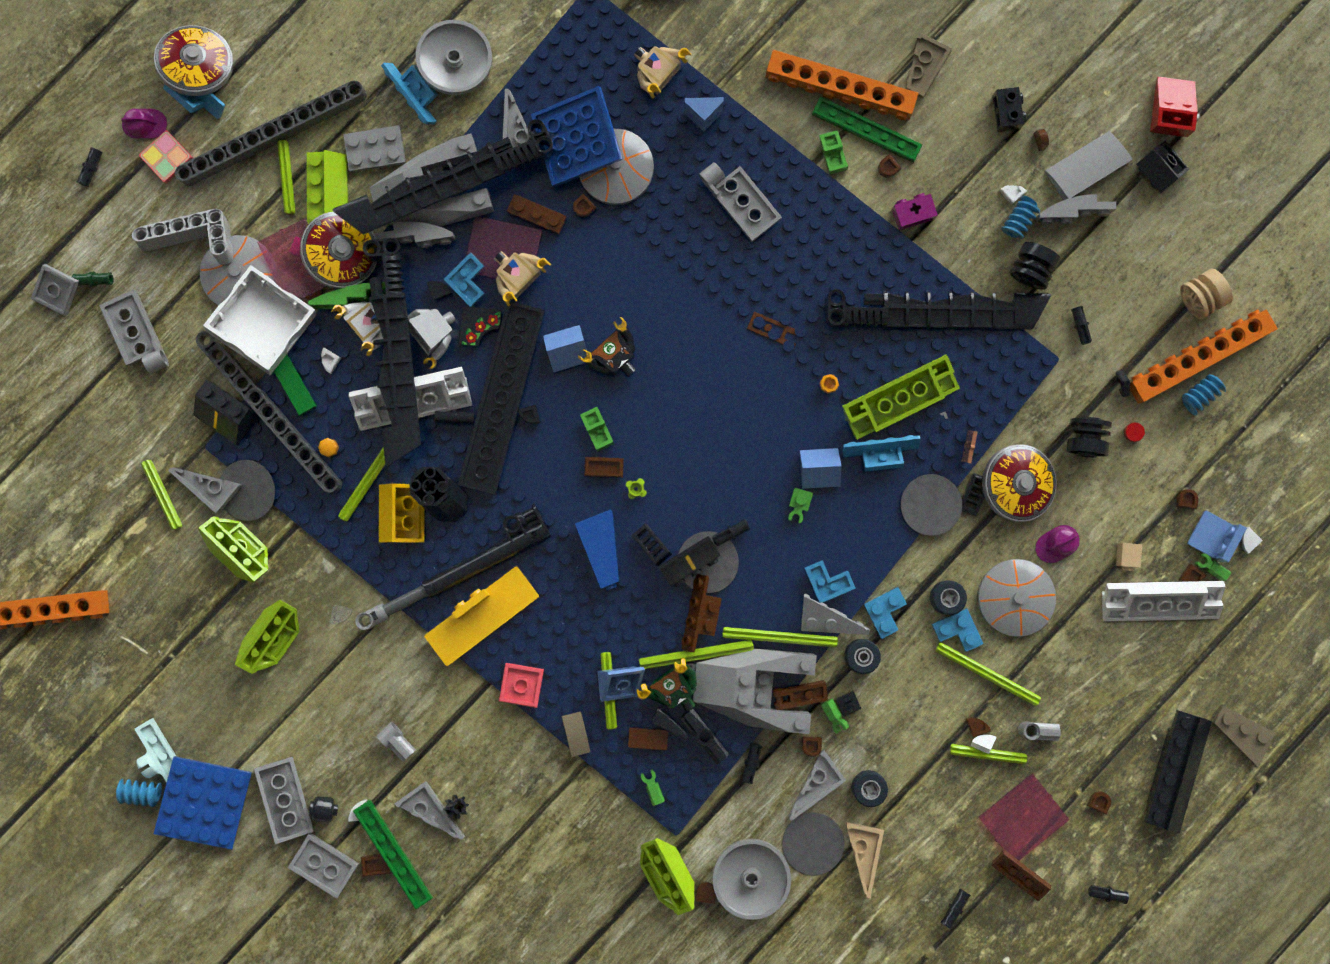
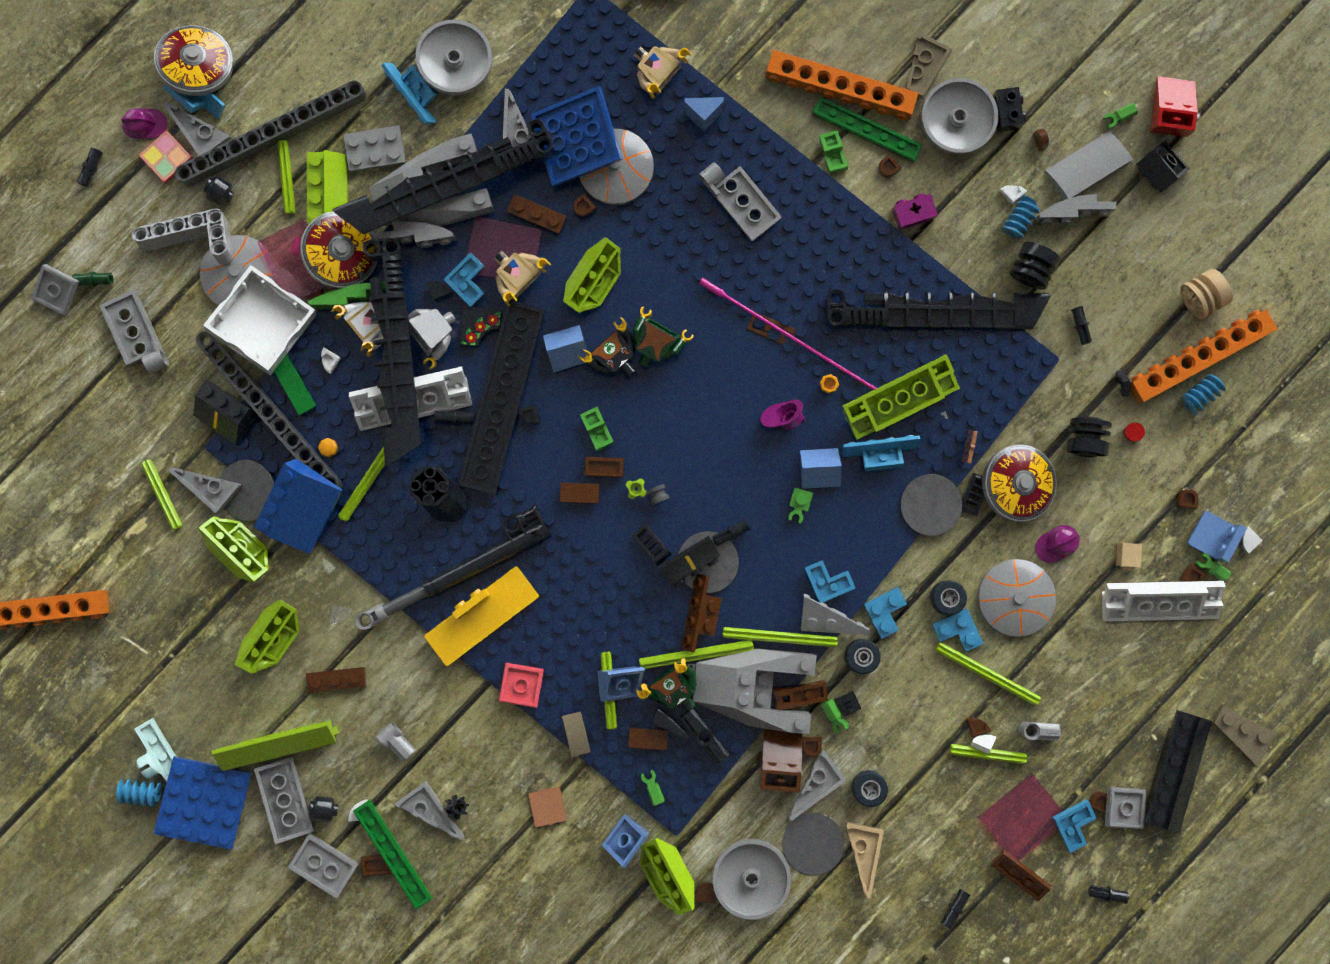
yellow slope [379,483,424,543] -> none
blue slope [575,509,619,591] -> none
black pin [741,743,762,784] -> none
none -> light grey wing [163,102,232,156]
none -> black head [204,177,234,205]
none -> lime slope [211,720,339,771]
none -> blue slope [254,459,343,554]
none -> reddish brown plate [306,667,367,693]
none -> nougat piece [529,787,567,827]
none -> reddish brown tile [560,483,599,504]
none -> lime wedge [563,237,621,313]
none -> medium blue slope [602,814,649,868]
none -> torso [633,307,693,367]
none -> dark grey wheel [647,484,670,505]
none -> dark pink piece [699,278,877,390]
none -> reddish brown slope [759,729,803,793]
none -> magenta piece [760,399,805,430]
none -> light grey dish [921,78,998,155]
none -> dark azure plate [1052,799,1097,853]
none -> bright green bar [1102,103,1138,129]
none -> light grey tile [1105,787,1146,829]

